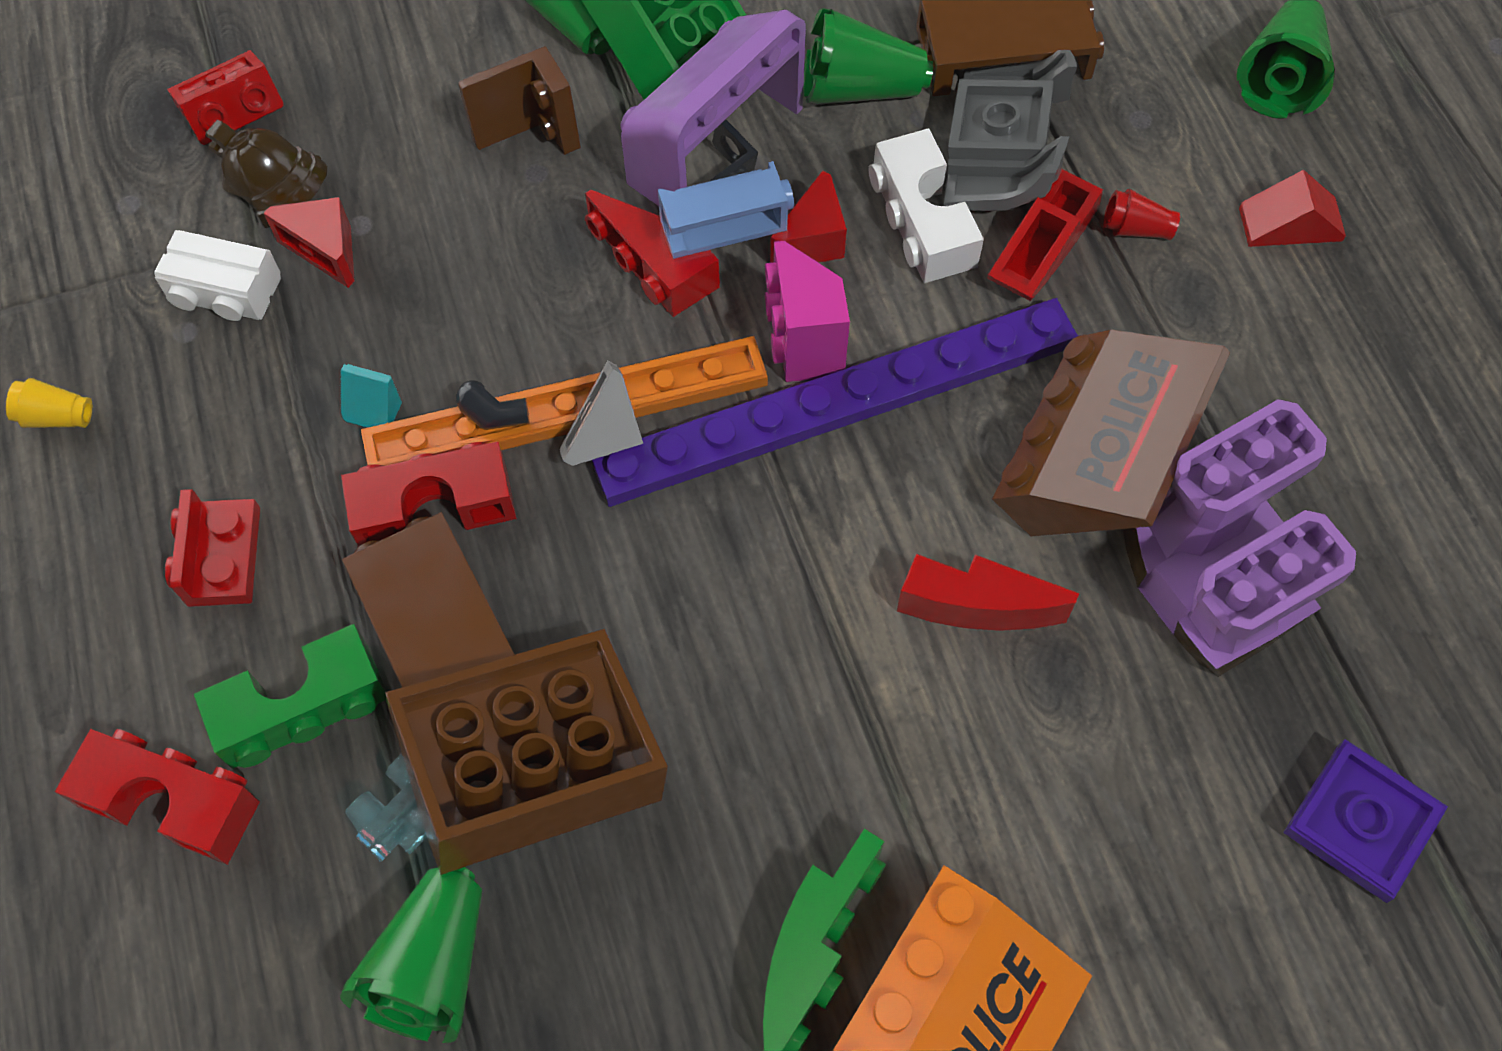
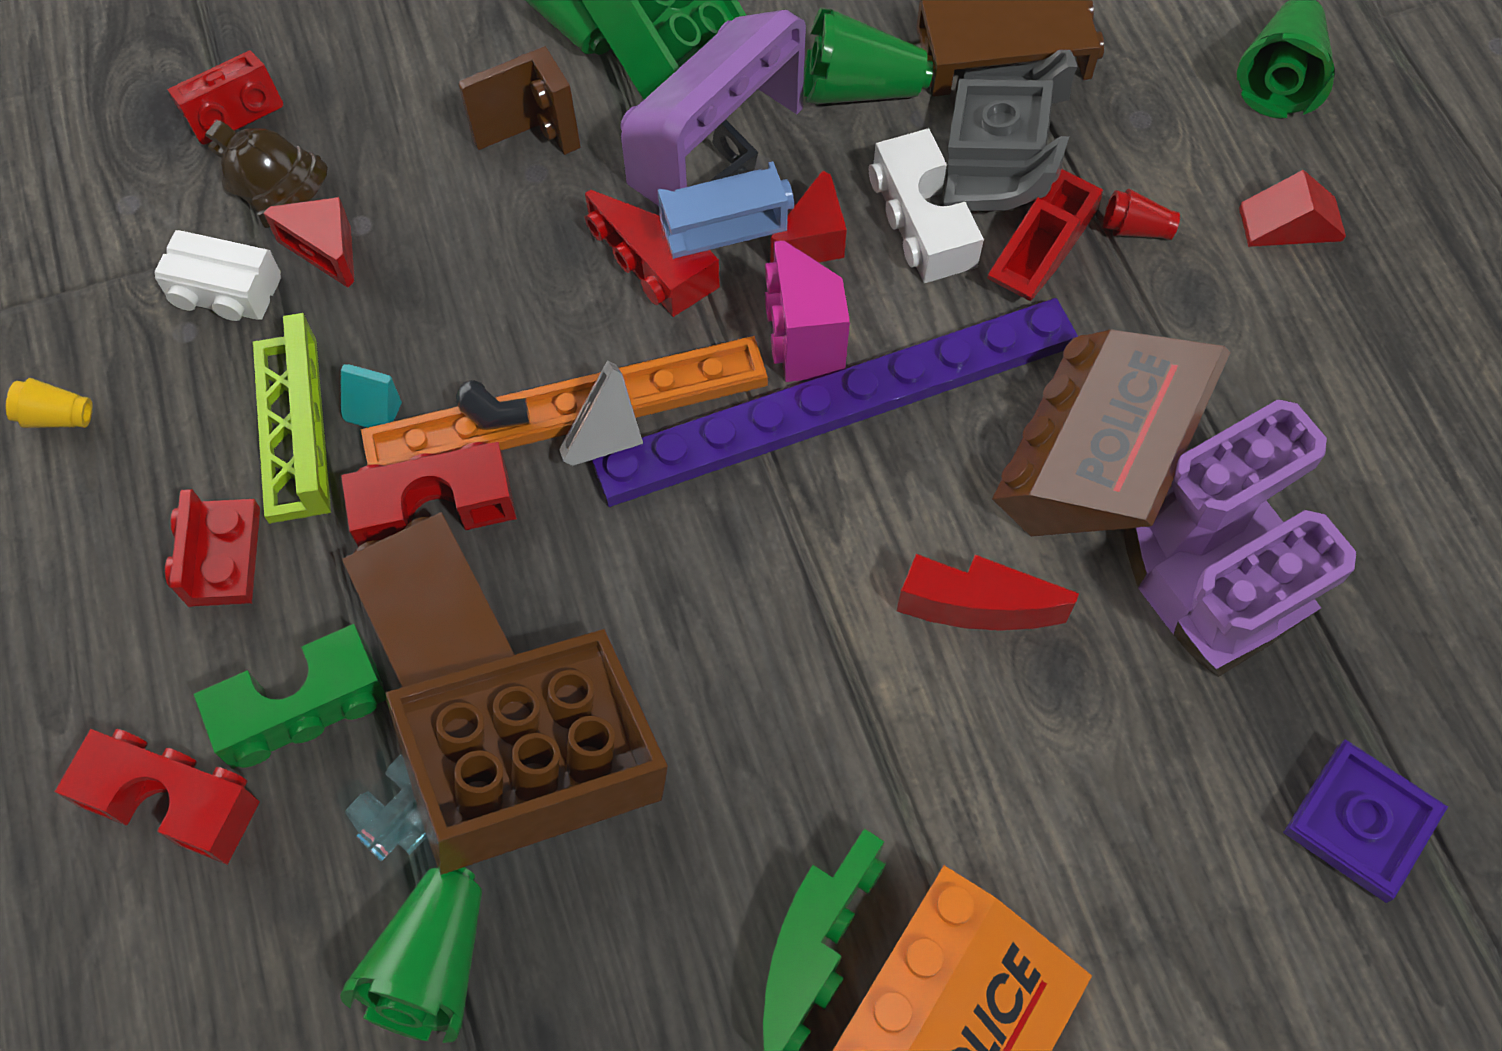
none -> lime fence [253,313,331,524]

